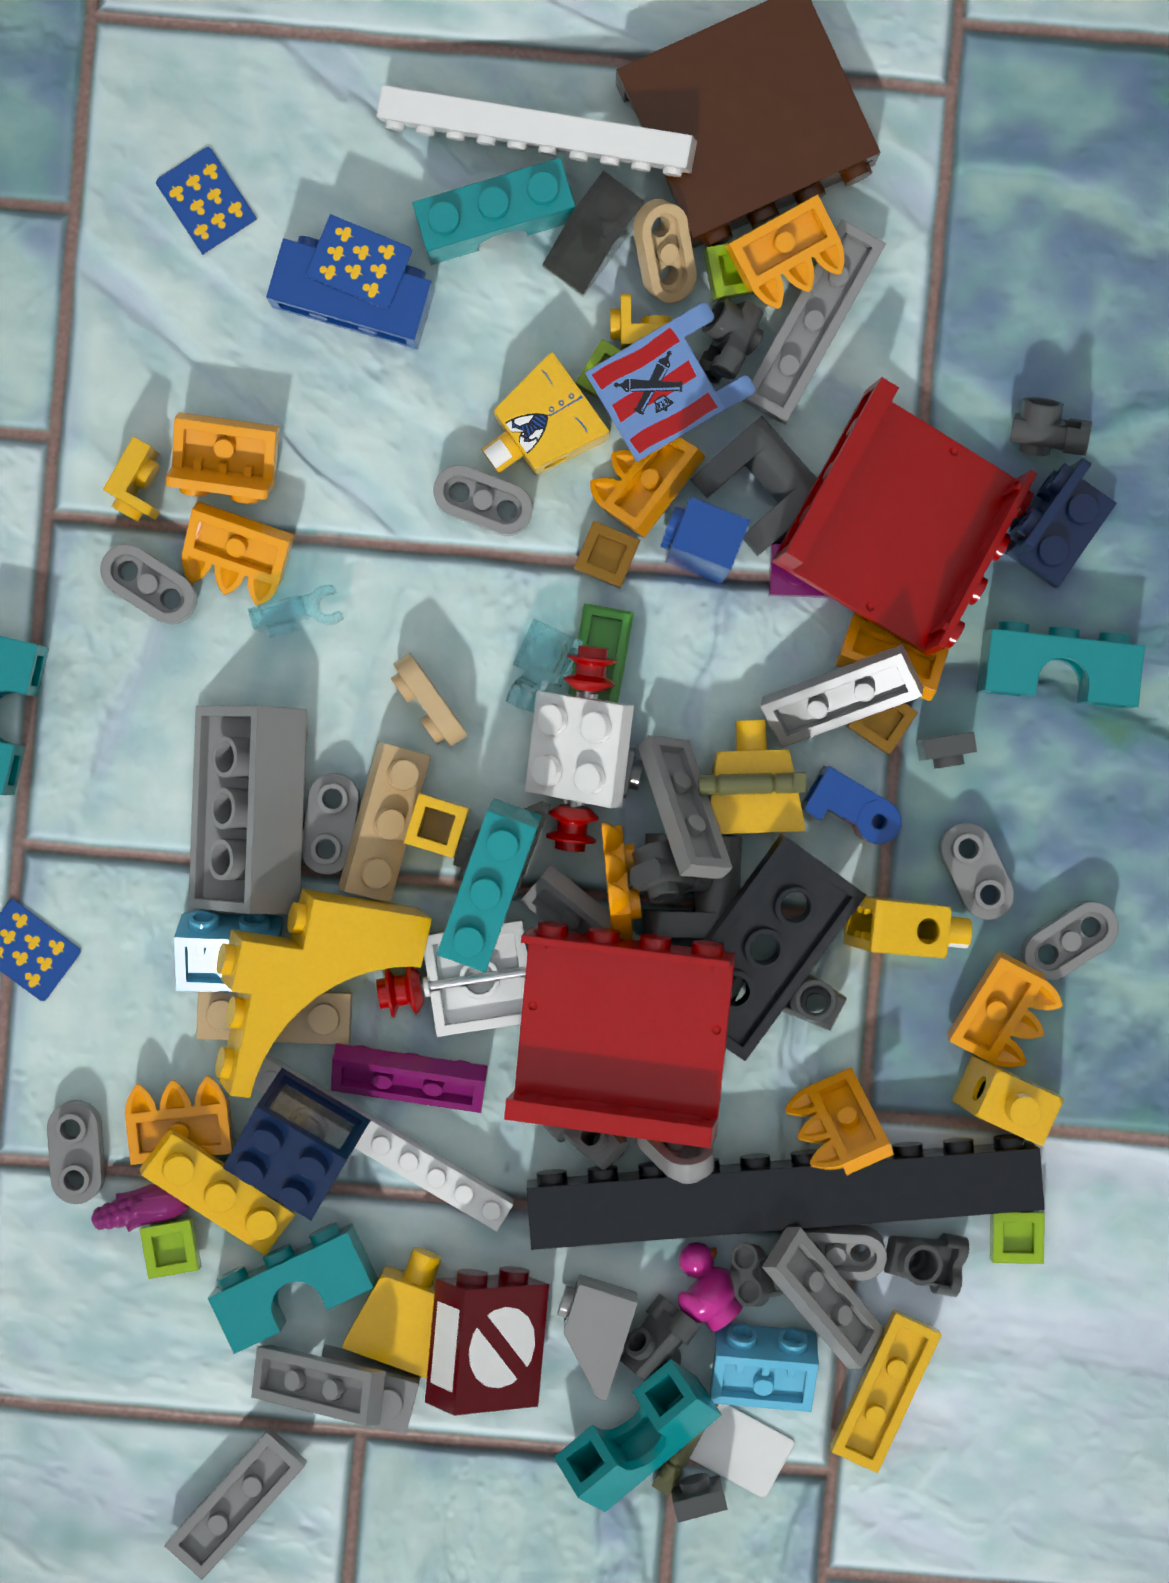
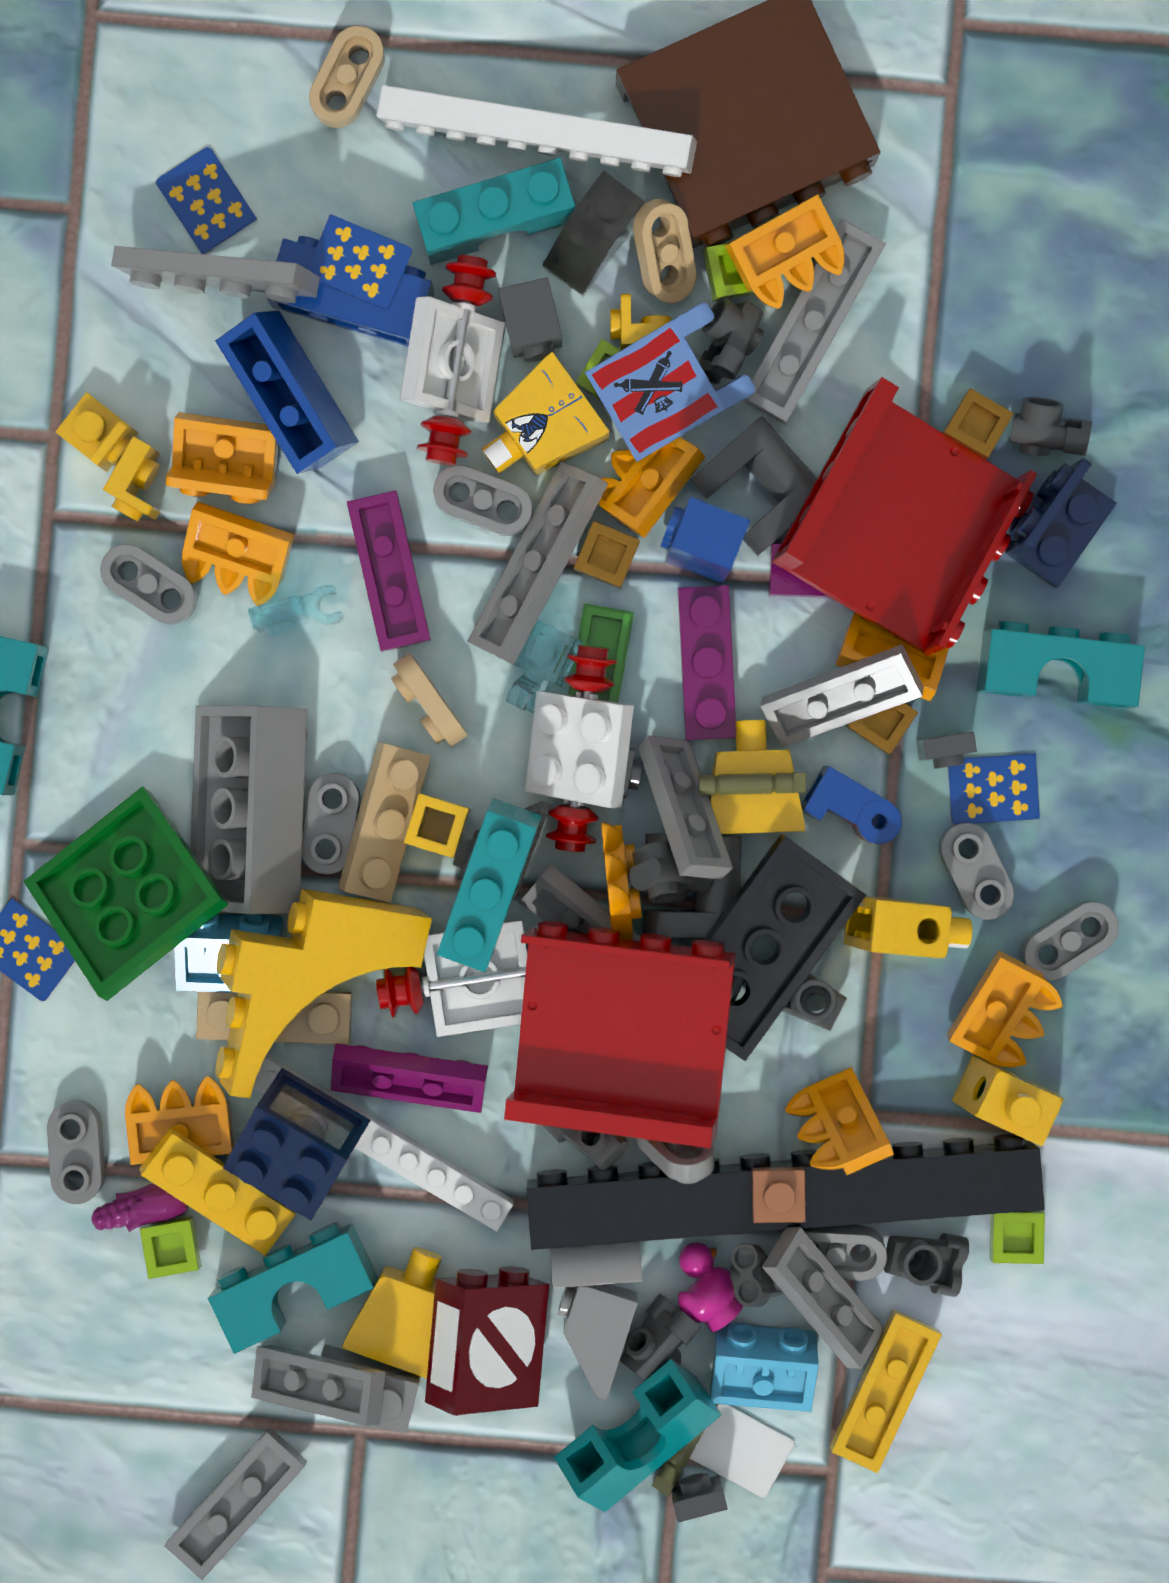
none -> green plate [23,786,229,1001]
none -> yellow bracket [55,392,138,472]
none -> light grey plate [111,246,320,303]
none -> blue brick [215,310,359,474]
none -> tan plate [309,26,385,128]
none -> magenta plate [347,490,431,652]
none -> white plate [400,255,505,466]
none -> light grey plate [467,461,608,665]
none -> dark grey brick [498,277,563,362]
none -> white sticker [551,1242,642,1288]
none -> magenta plate [677,585,736,740]
none -> nougat plate [751,1167,806,1223]
none -> pearl gold plate [943,388,1014,460]
none -> blue sticker [948,753,1040,824]

